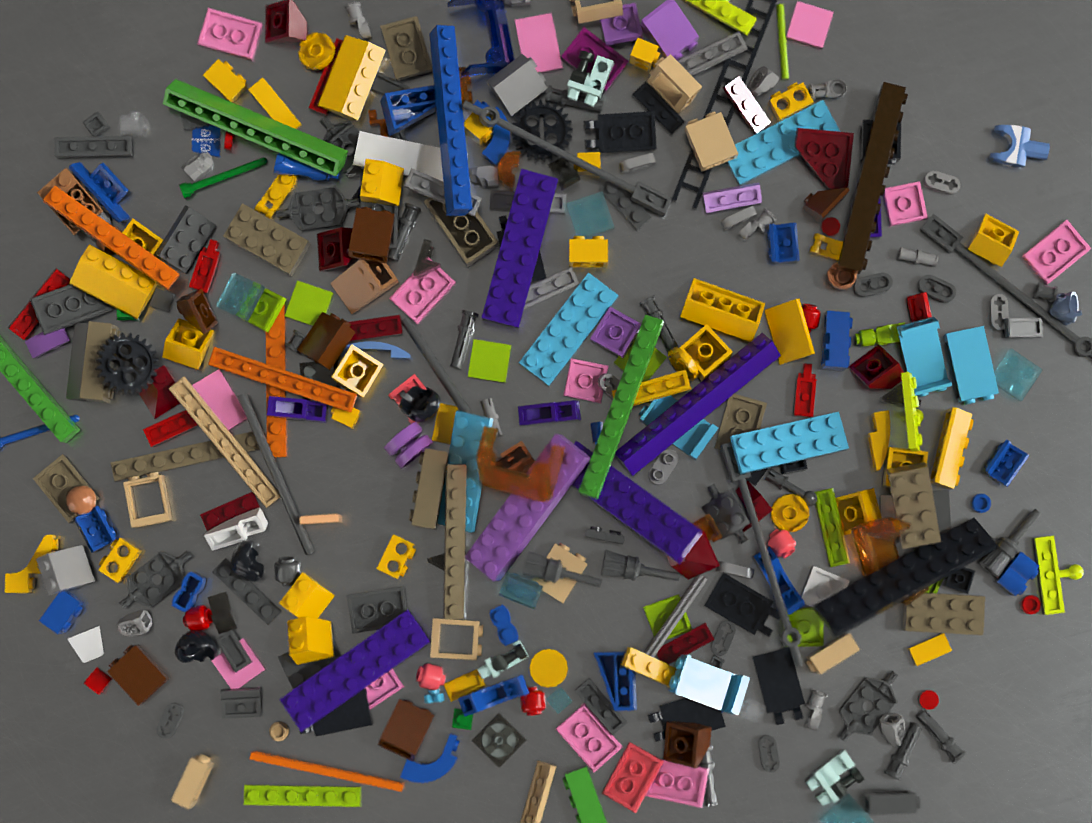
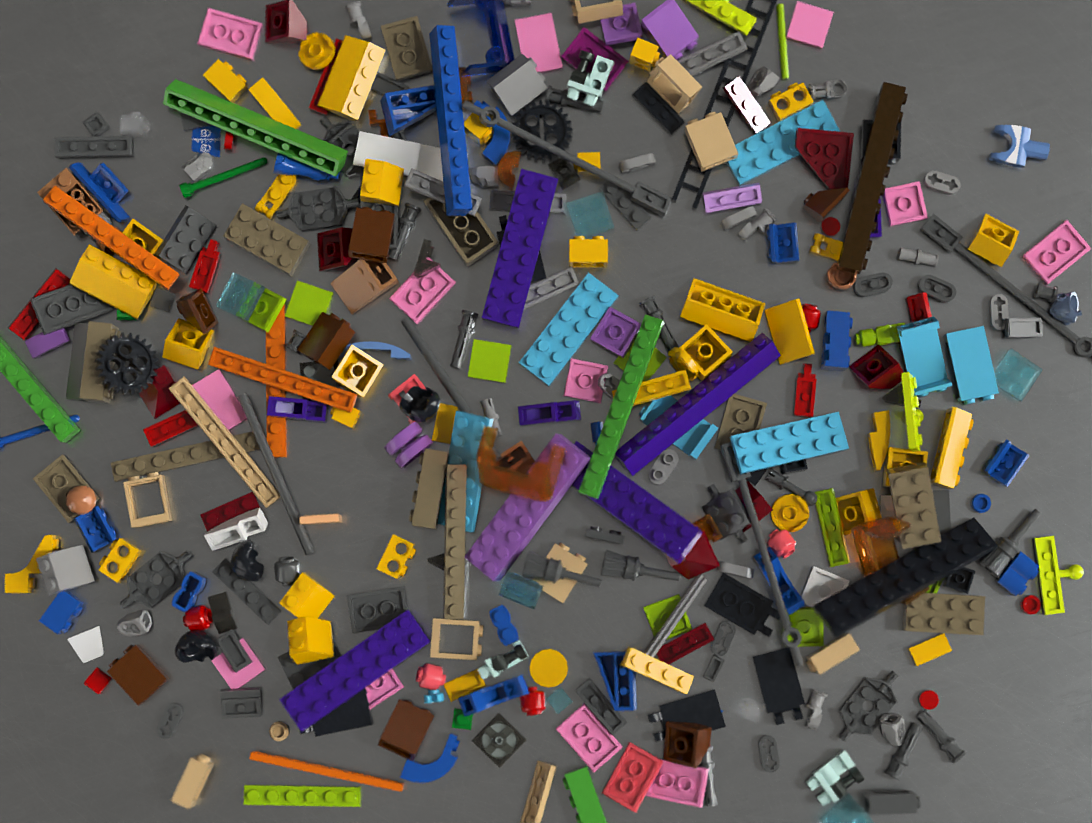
dark red plate [349,315,403,342] -> none
black tile [584,111,657,153] -> none
panel [669,655,750,715] -> none

